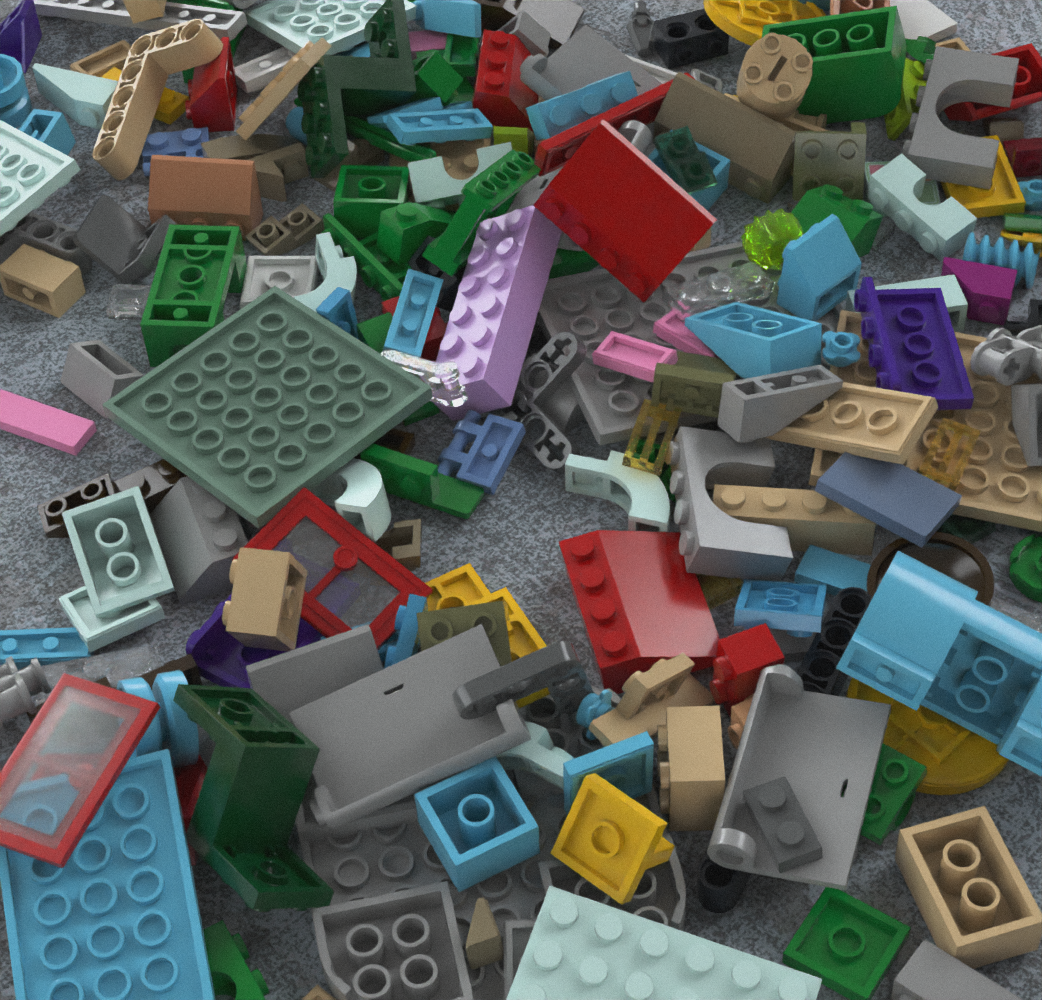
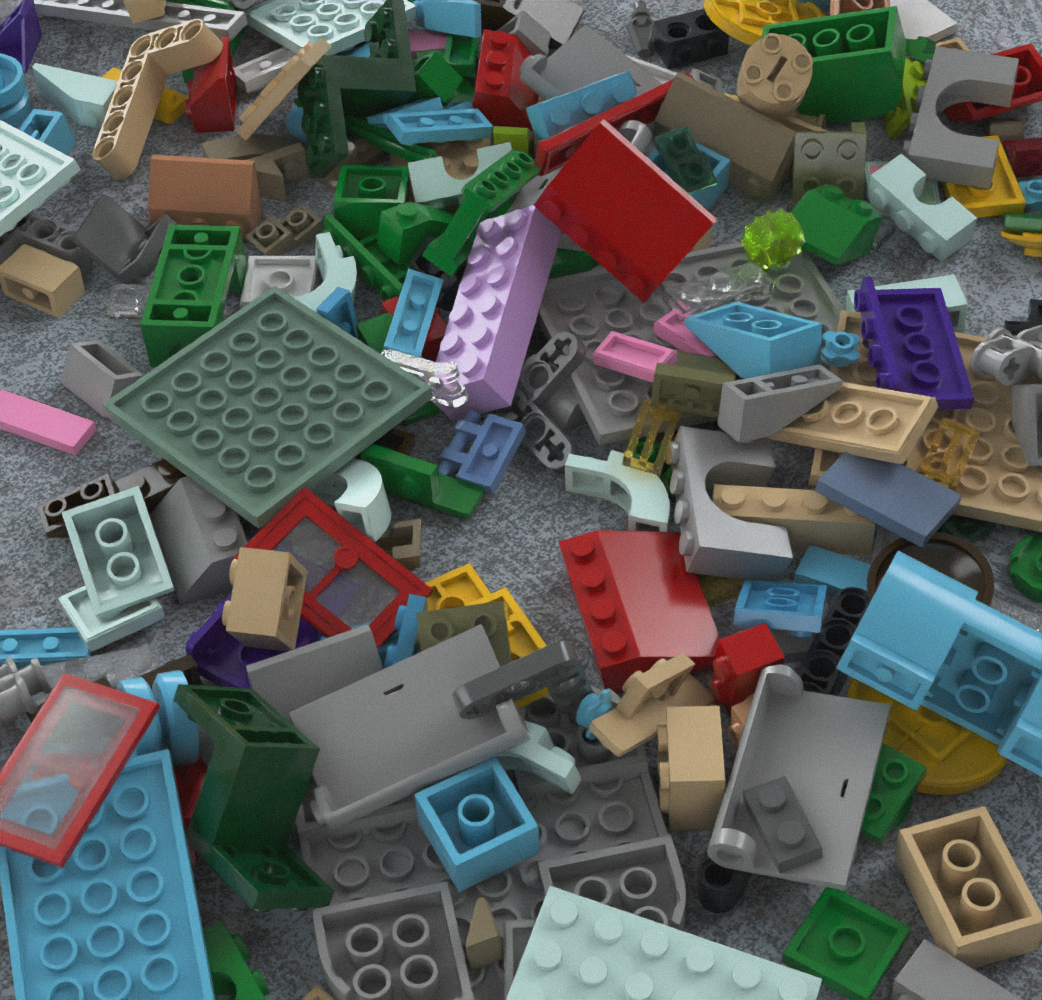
tan tile [69,40,131,77] -> none
medium blue plate [142,127,210,176] -> none
yellow bracket [550,773,675,905] -> none
medium azure tile [563,731,654,815] -> none
medium azure slope [776,214,862,322] -> none
magenta slope [941,257,1017,326] -> none
medium azure piece [962,232,1041,289] -> none

